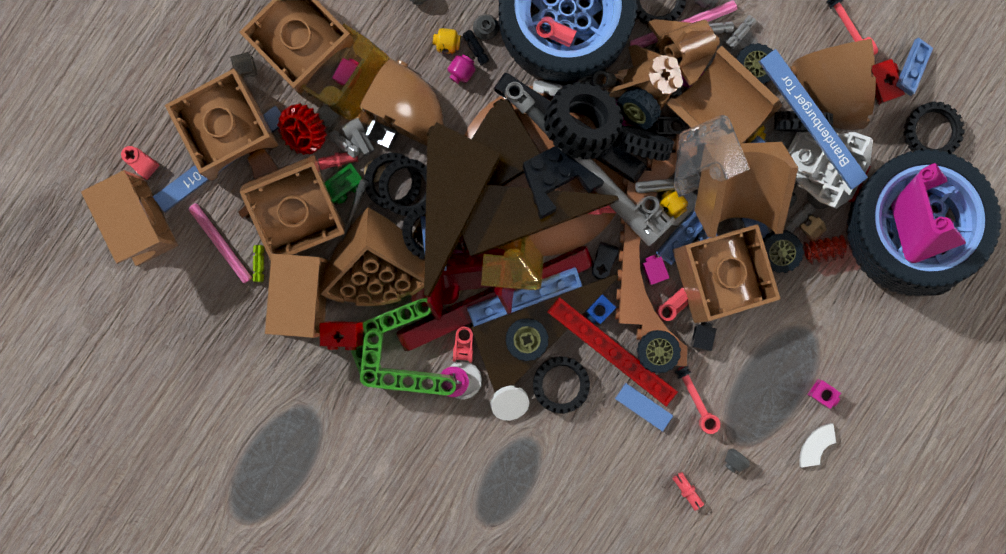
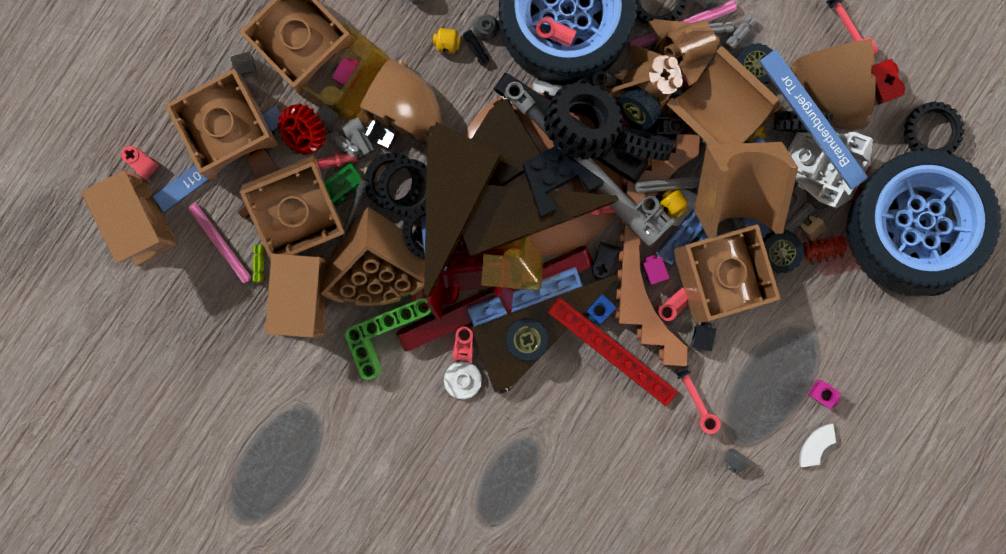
red brick [319,321,363,350] -> none
bright green beam [360,328,456,395] -> none
dark pink gear [440,366,469,397] -> none
dark pink head [447,54,476,84] -> none
white tile [490,386,529,421] -> none
black tyre [533,356,590,414] -> none
medium blue tile [615,383,673,431] -> none
black wheel [637,330,681,373] -> none
coral pin [672,472,704,511] -> none
clear windscreen [674,115,750,197] -> none
dark pink windscreen [891,163,966,263] -> none
medium blue tile [896,38,933,96] -> none

